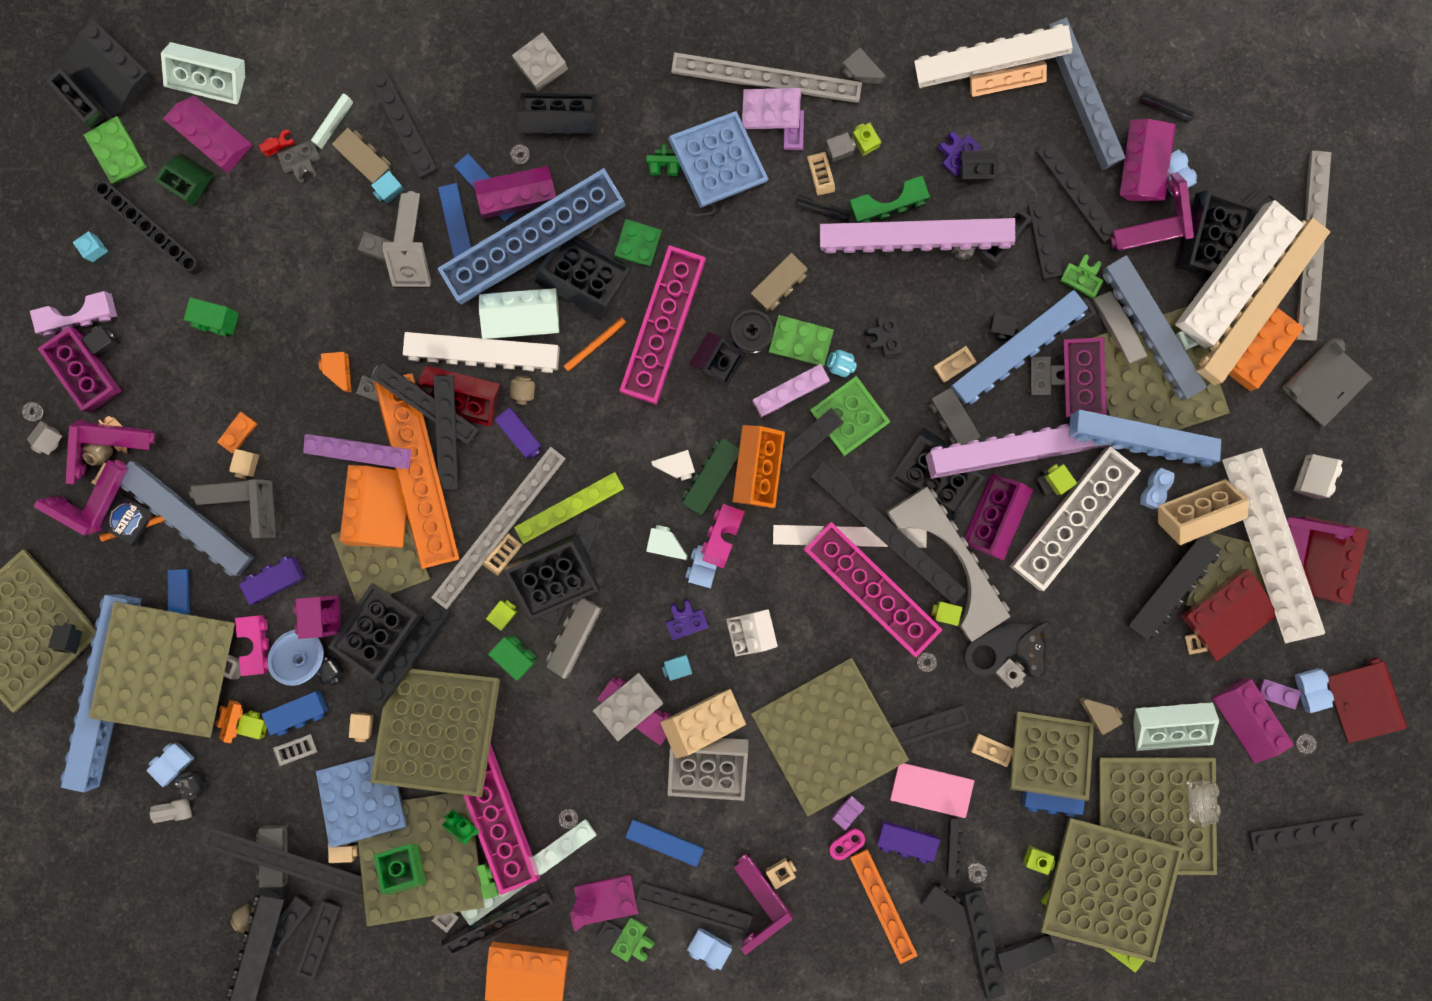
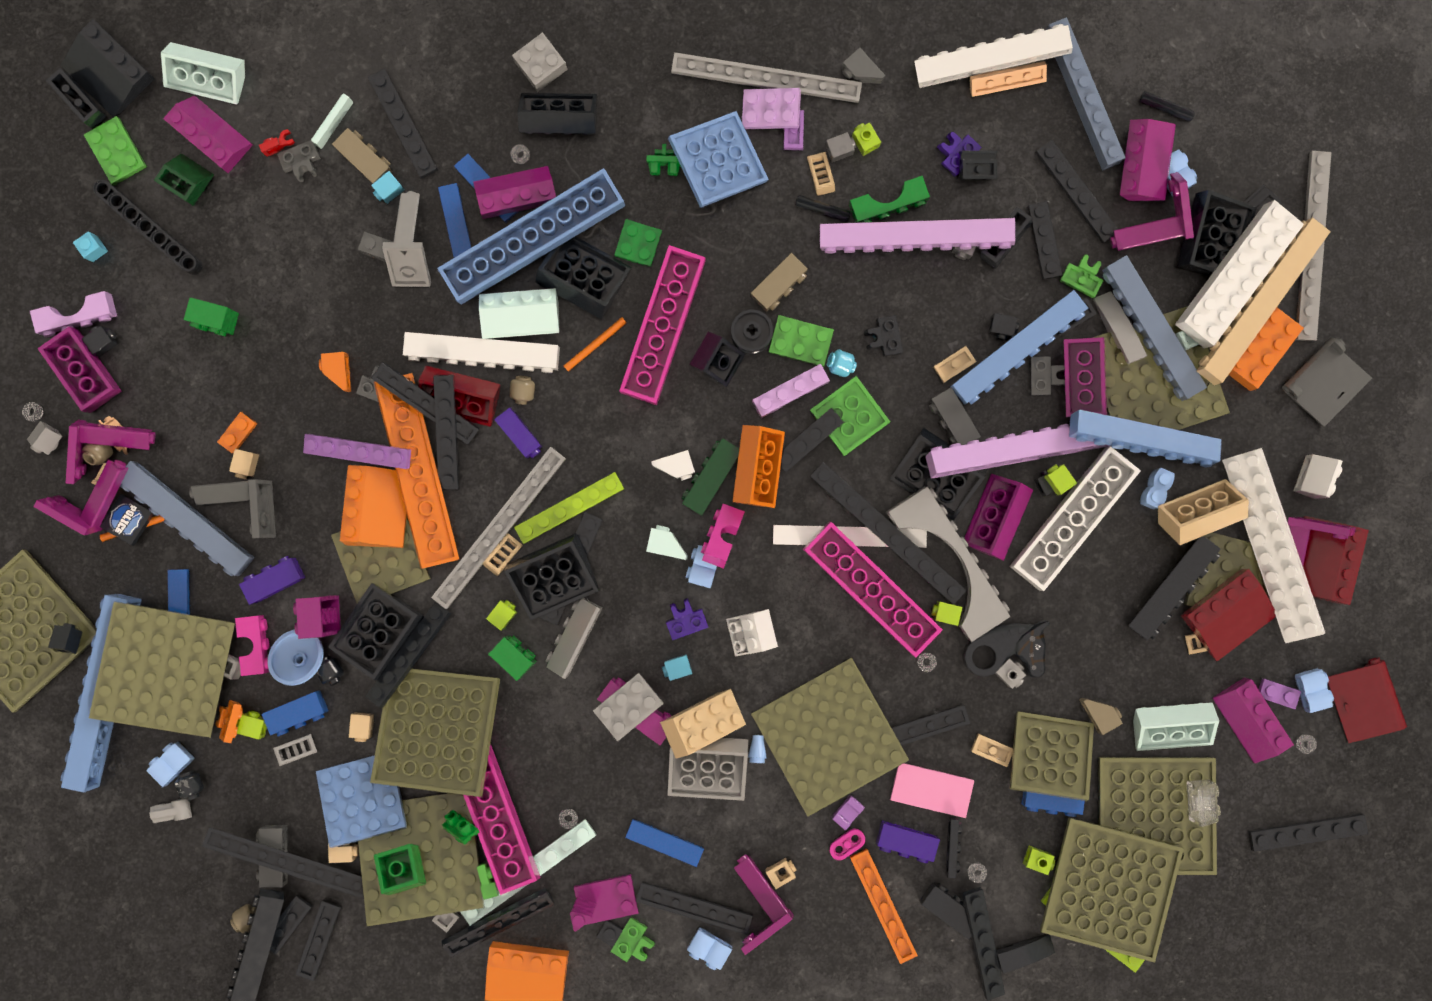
none -> light blue cone [748,735,767,763]

